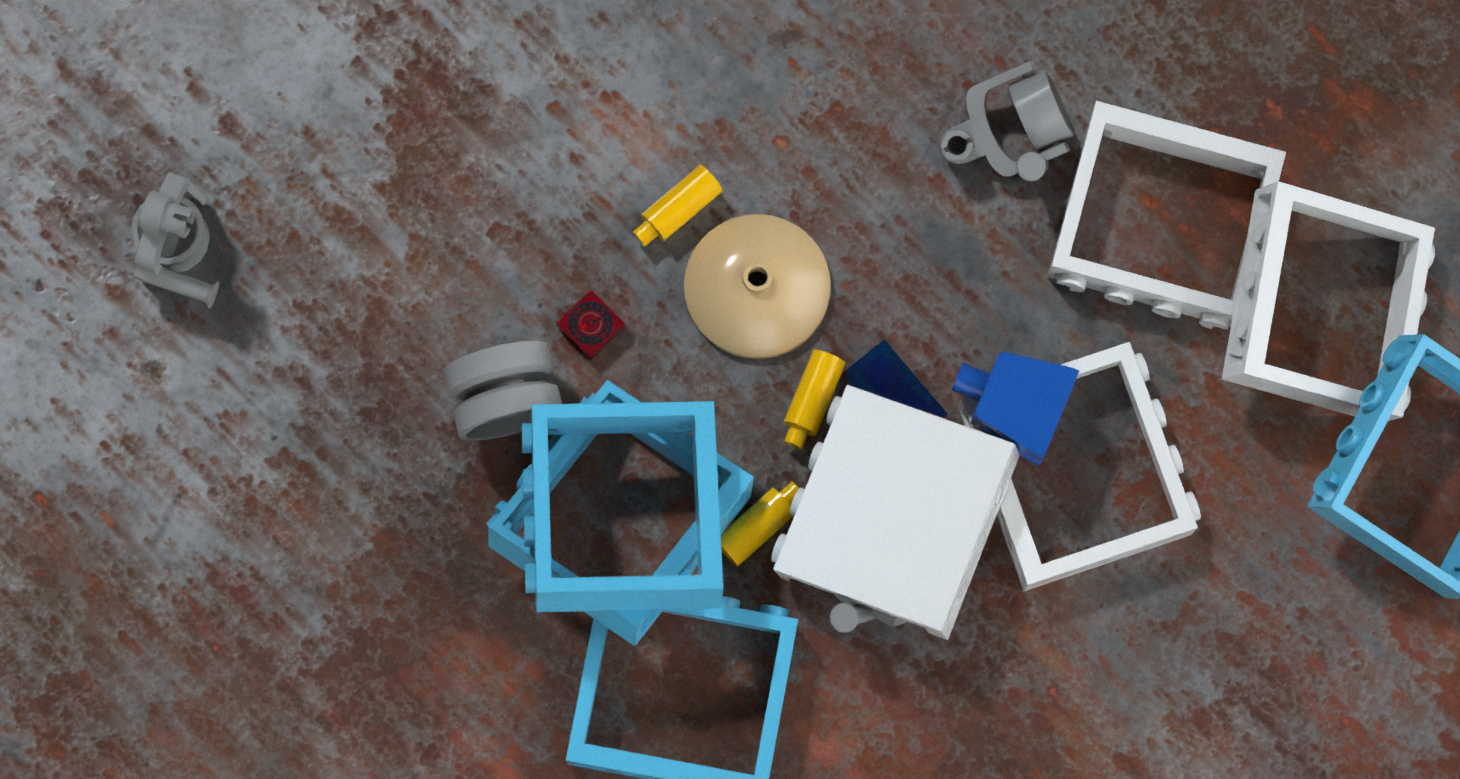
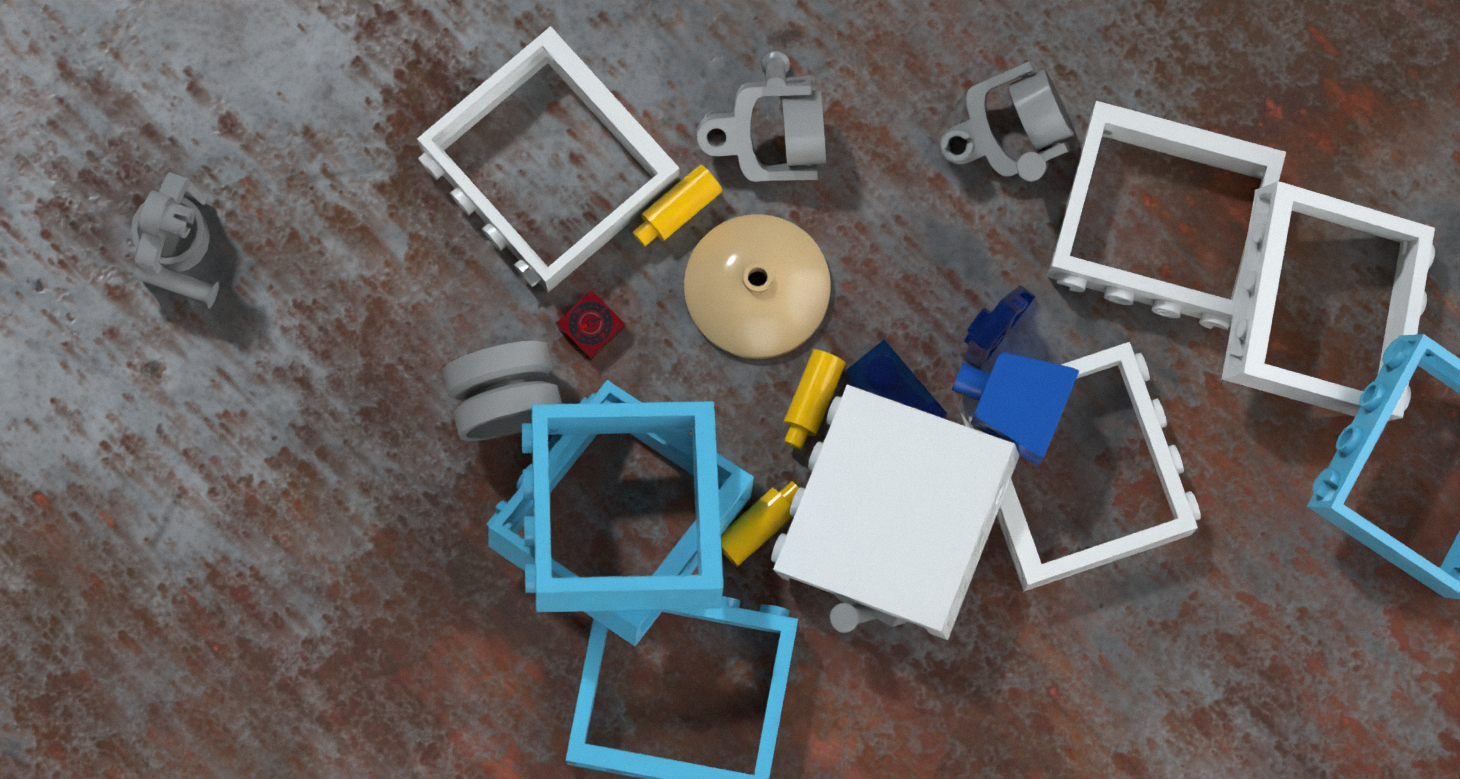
none -> white window [417,26,680,292]
none -> light grey piece [697,51,826,182]
none -> clear blue wing [963,285,1036,370]

